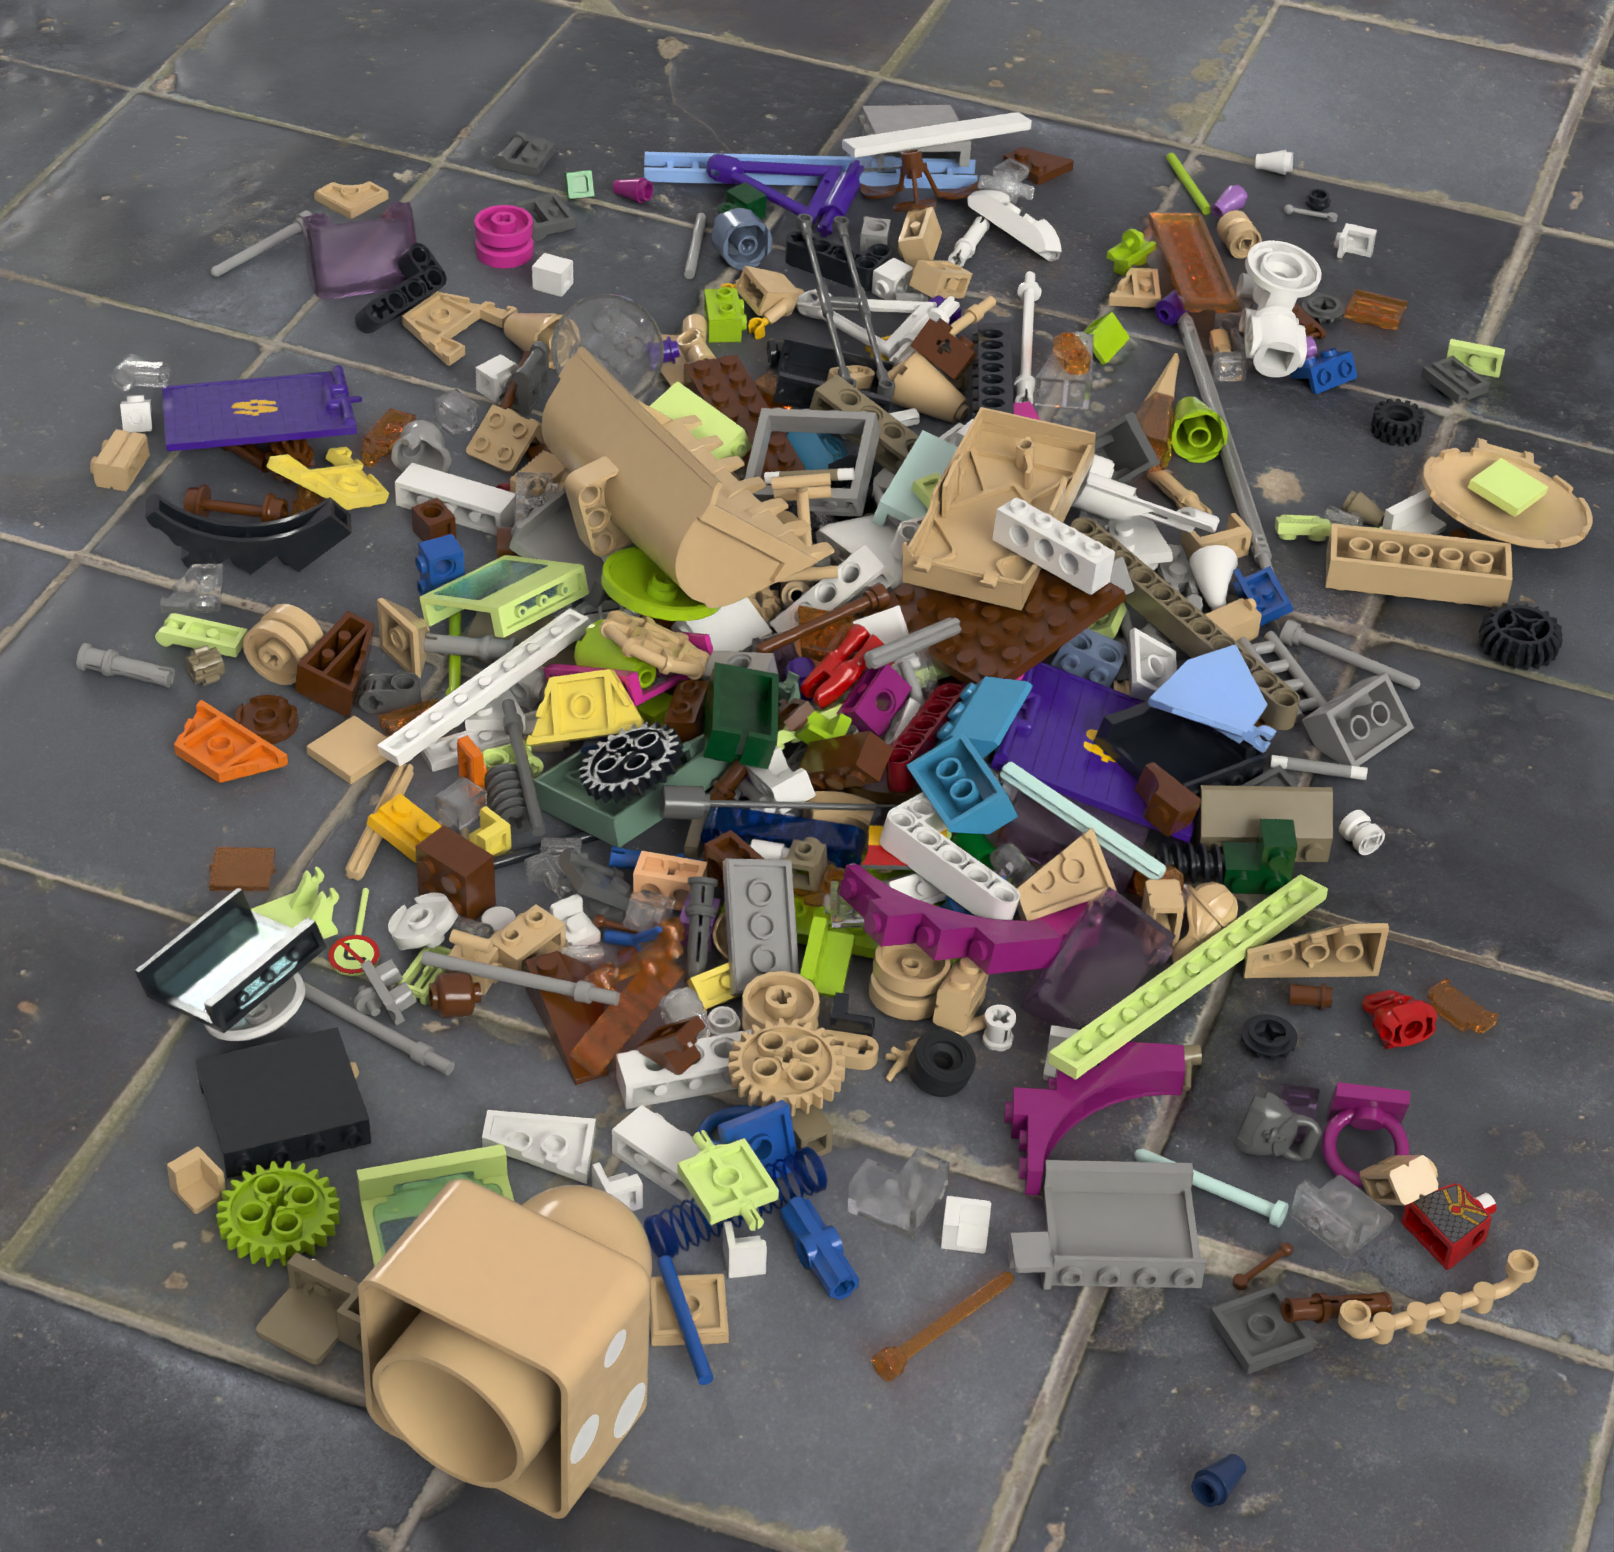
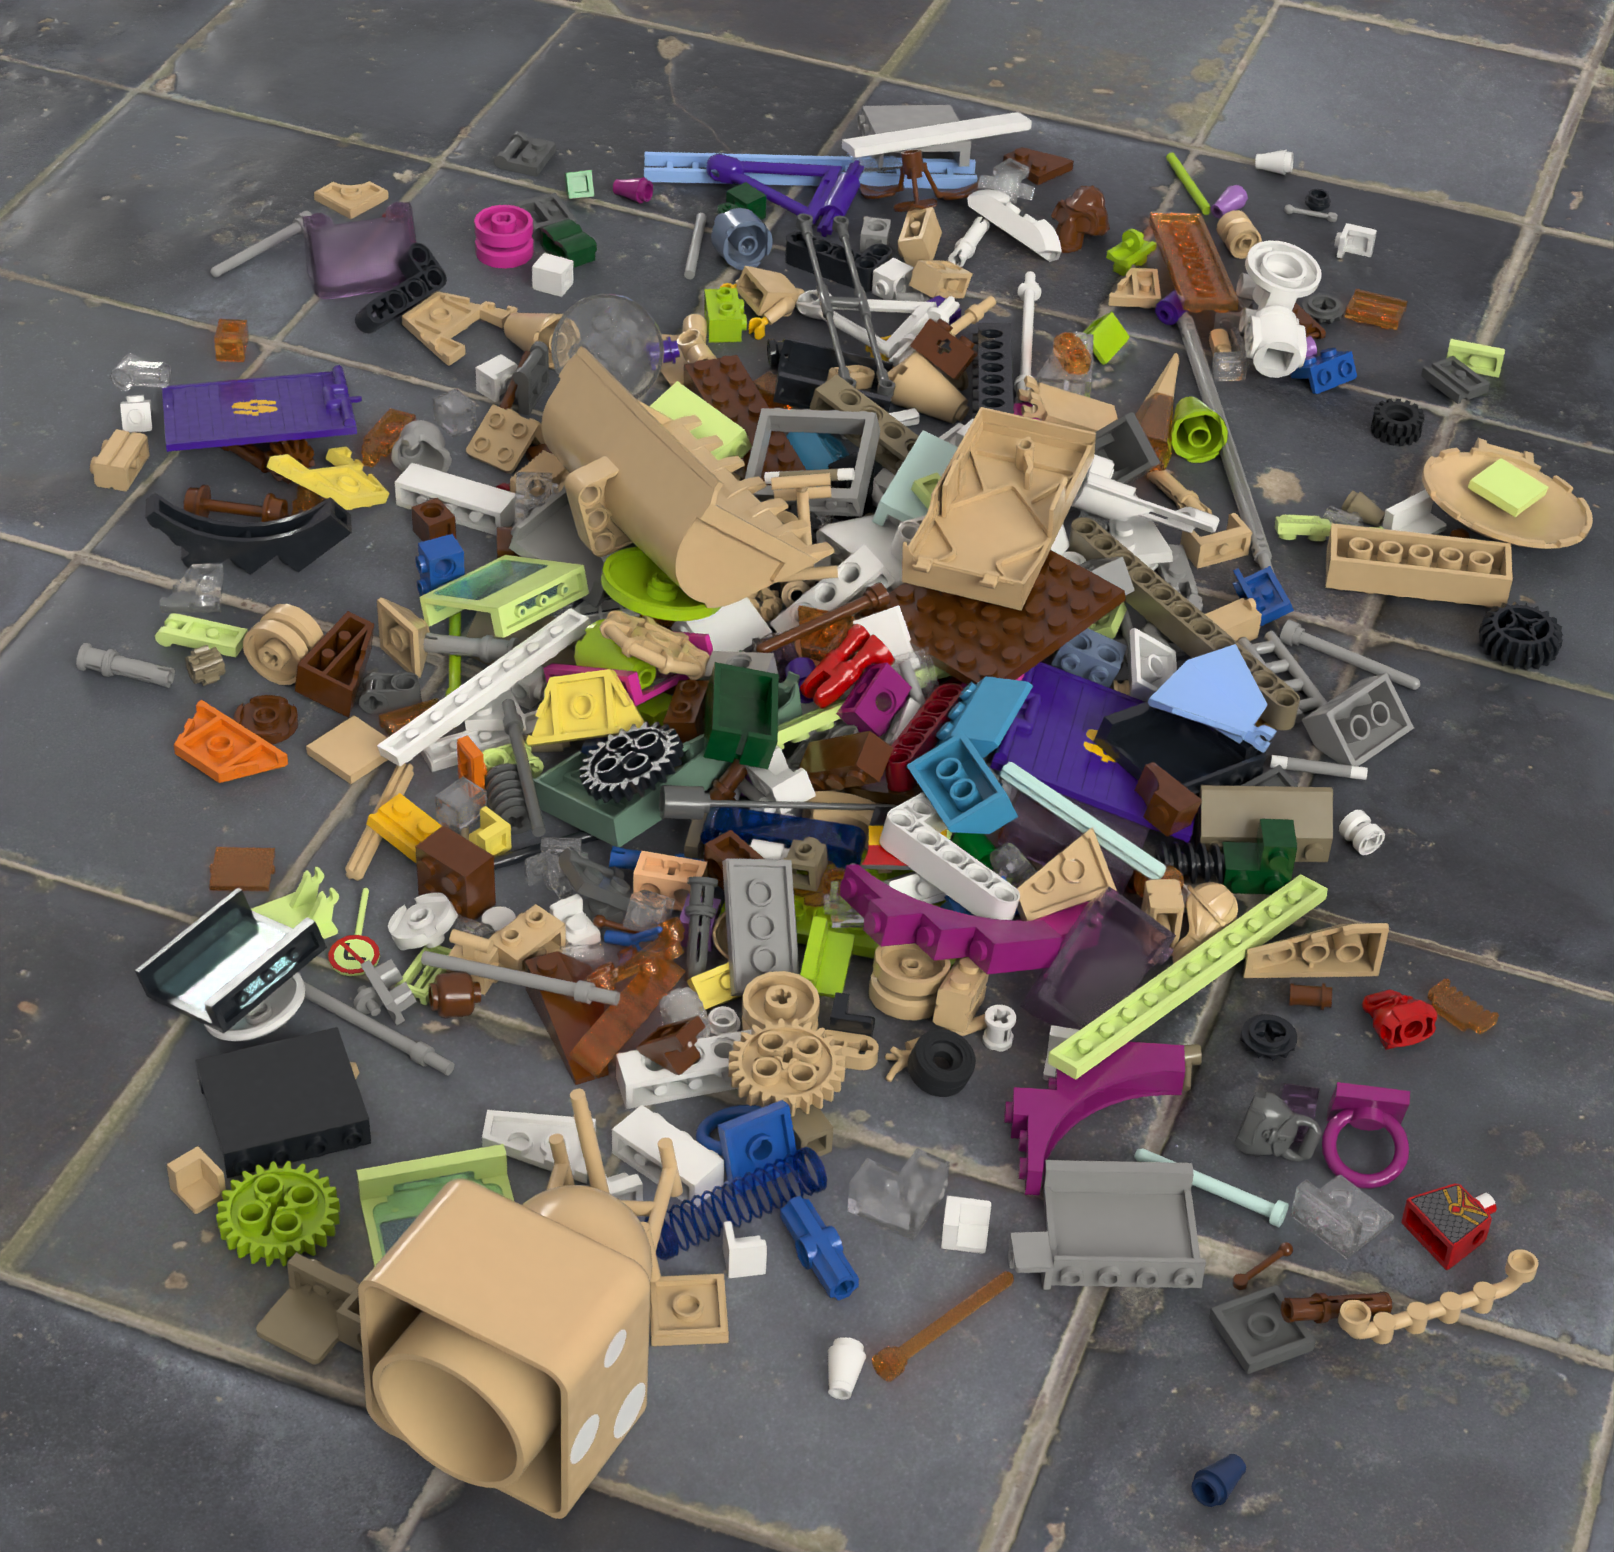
blue bar [657,1255,714,1385] -> none
yellowish green plate [677,1130,779,1231] -> none
reddish brown plate [778,698,815,732] -> none
lime panel [794,711,852,744] -> none
light grey axle [864,617,962,669] -> none
white brick [992,497,1115,595] -> none
white hat [1189,545,1238,611] -> none
tan brick [1359,1155,1439,1205] -> none
none -> clear orange brick [214,319,249,362]
none -> dark green brick [540,219,597,268]
none -> tan piece [546,1089,683,1282]
none -> white cone [828,1338,866,1400]
none -> tan tile [1017,375,1118,432]
none -> reddish brown head [1051,185,1110,253]

